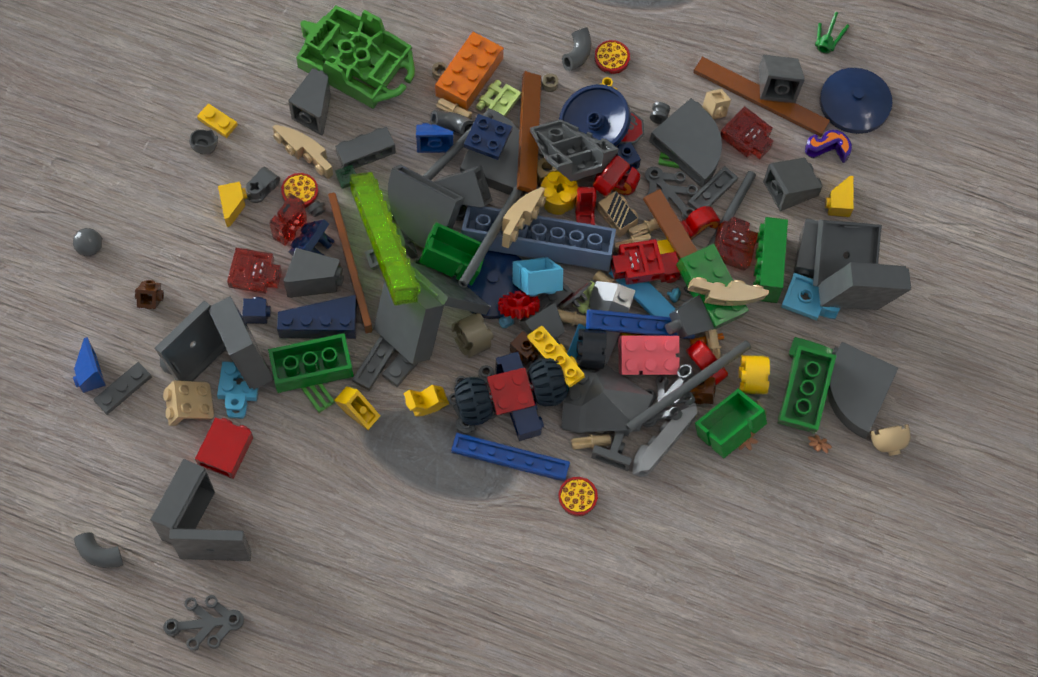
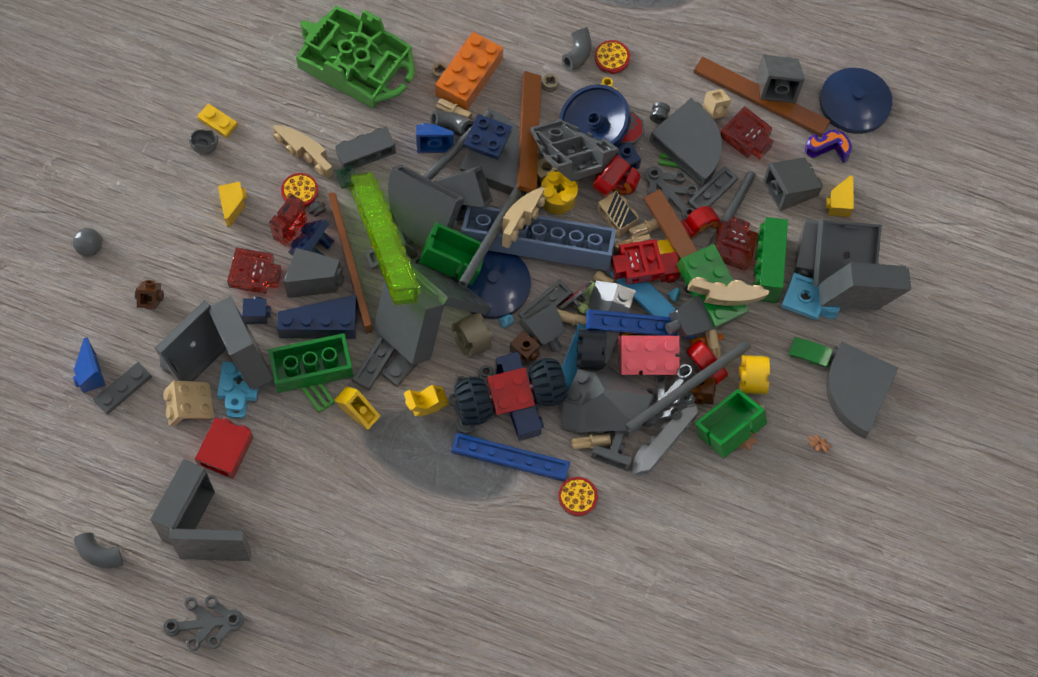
dark grey piece [246,167,280,203] -> none
dark grey slope [288,68,331,136] -> none
yellowish green plate [476,79,521,117] -> none
red gear [498,291,540,319] -> none
medium azure piece [513,257,563,297] -> none
yellow bracket [527,326,585,387] -> none
red animal [575,187,596,225] -> none
green brick [777,345,837,433] -> none
green plant [815,12,849,53] -> none
tan cylinder [870,424,911,456] -> none

